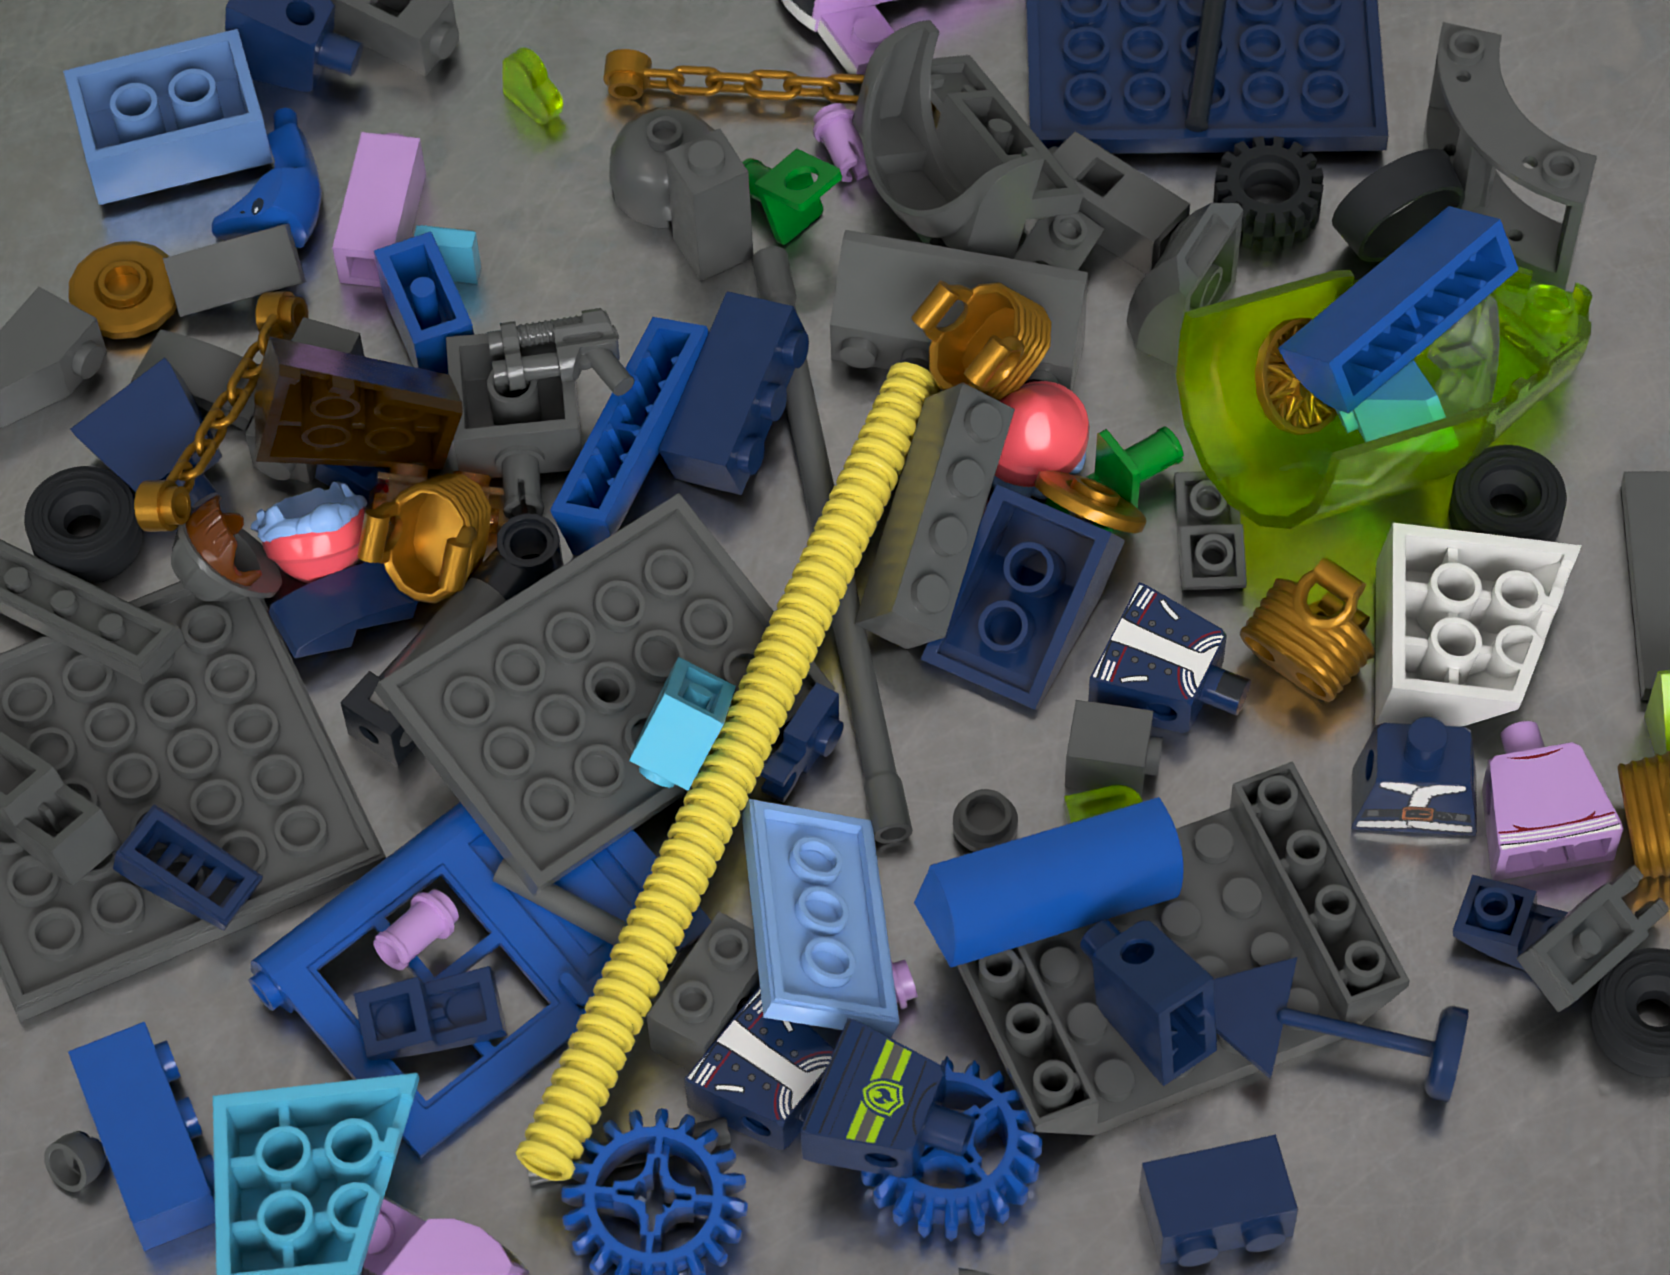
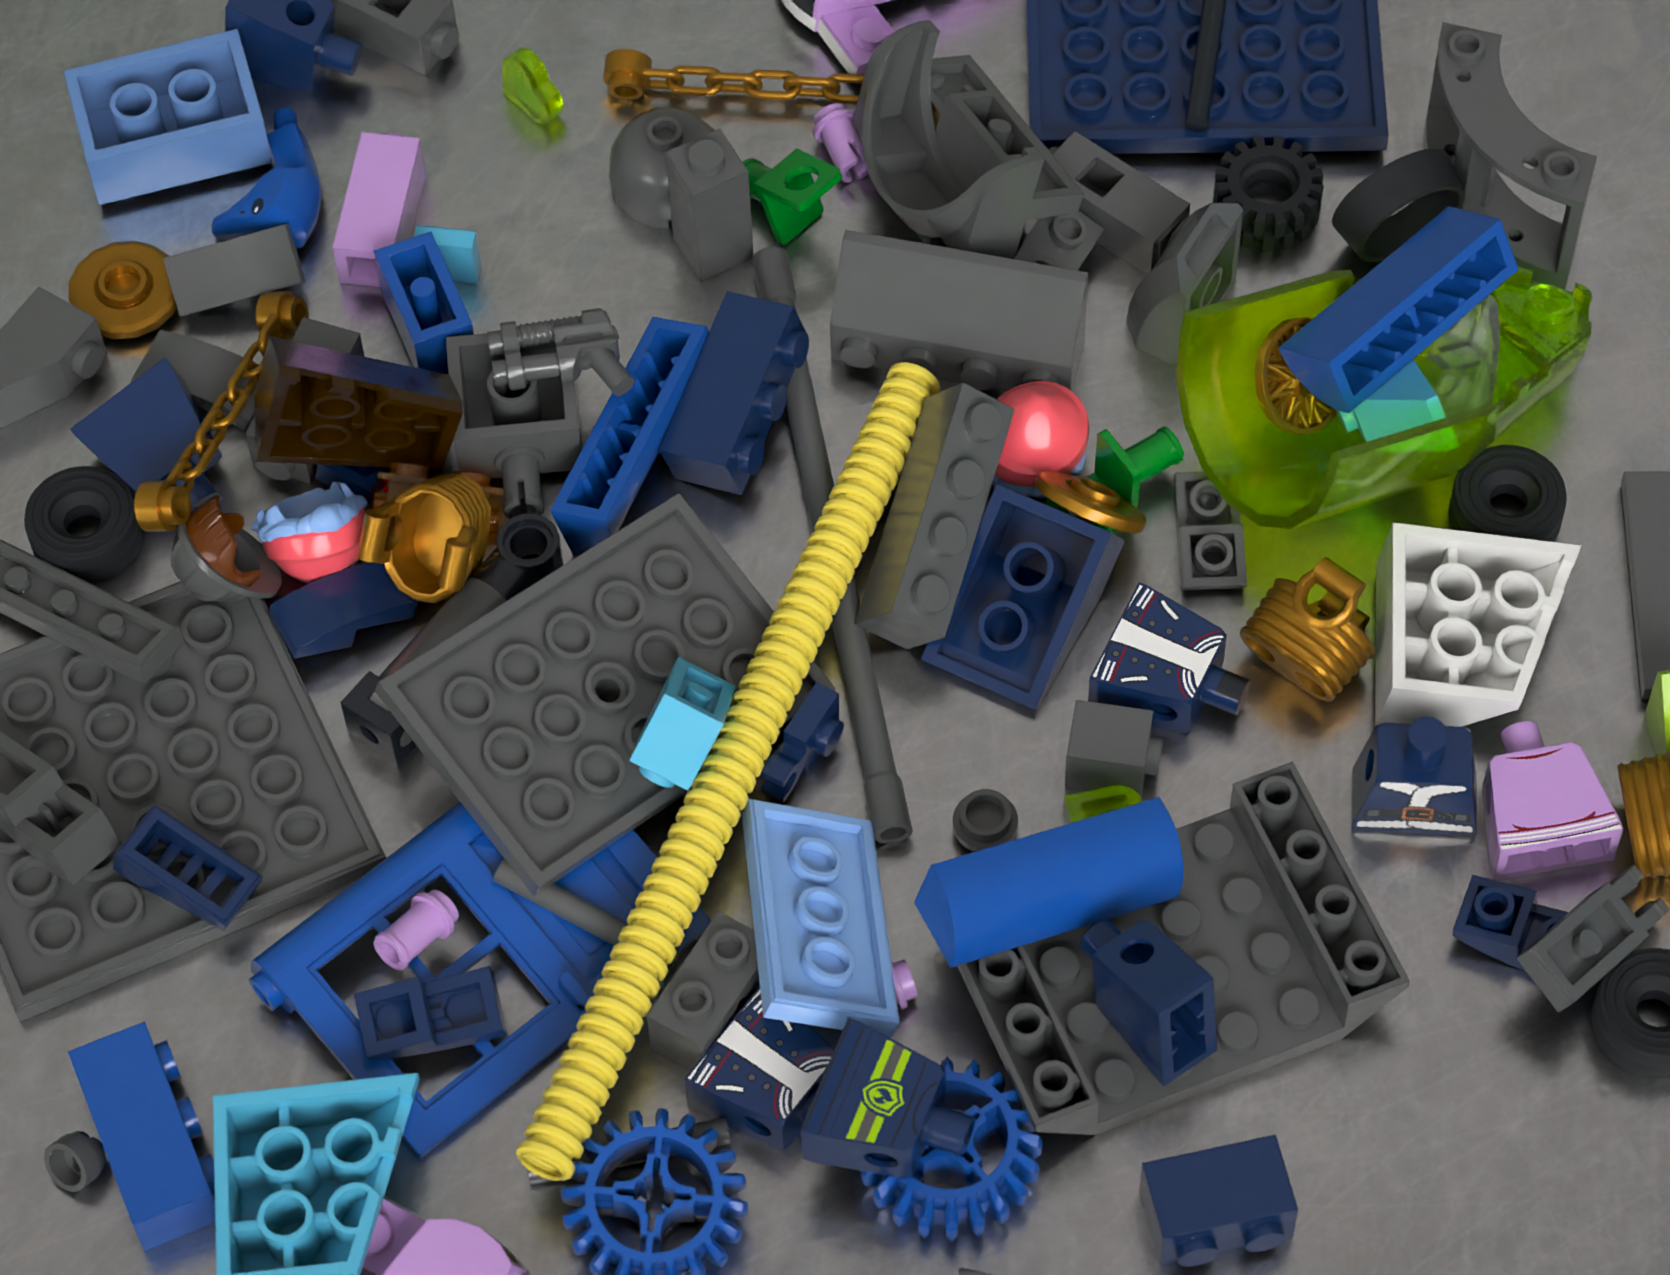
pearl gold piece [911,280,1052,401] -> none
dark blue piece [1214,957,1469,1102] -> none

